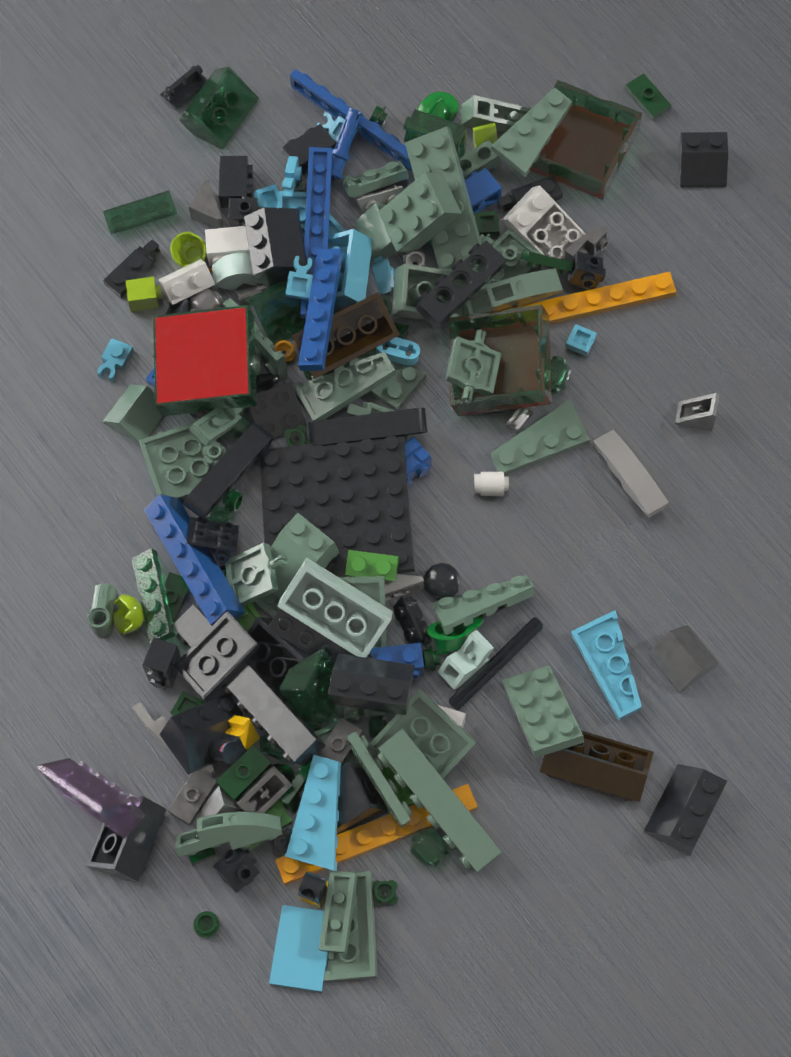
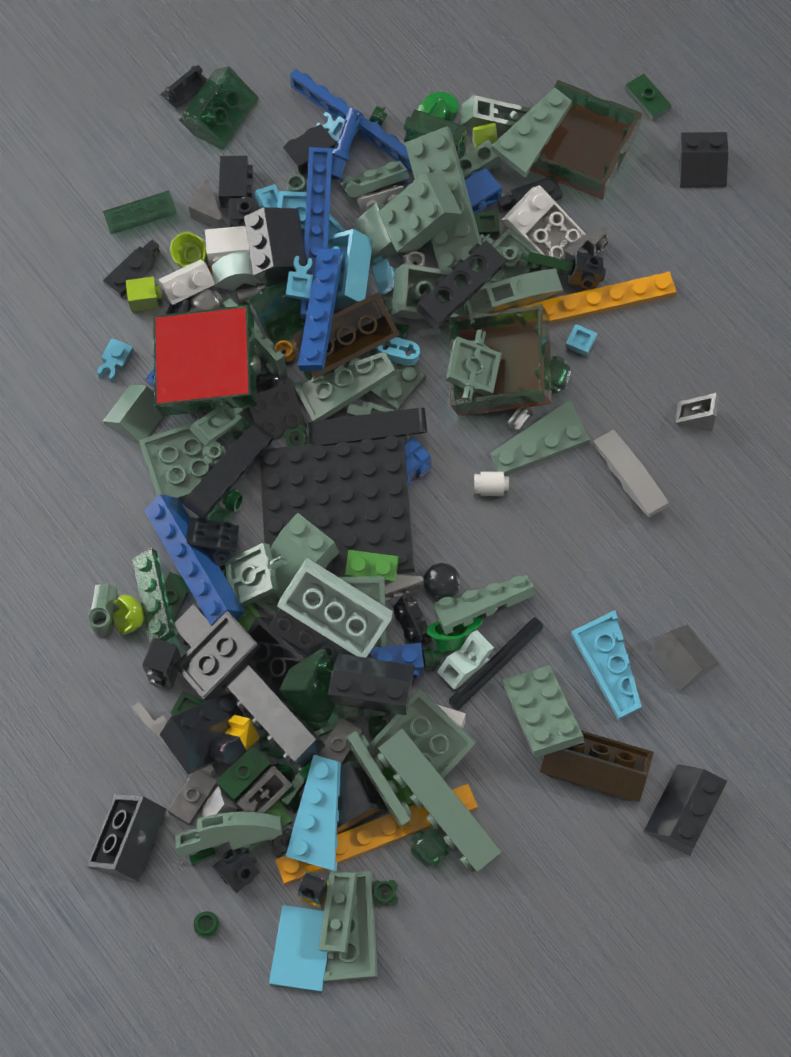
clear purple slope [37,758,145,839] -> none
medium azure plate [282,156,302,199] -> none

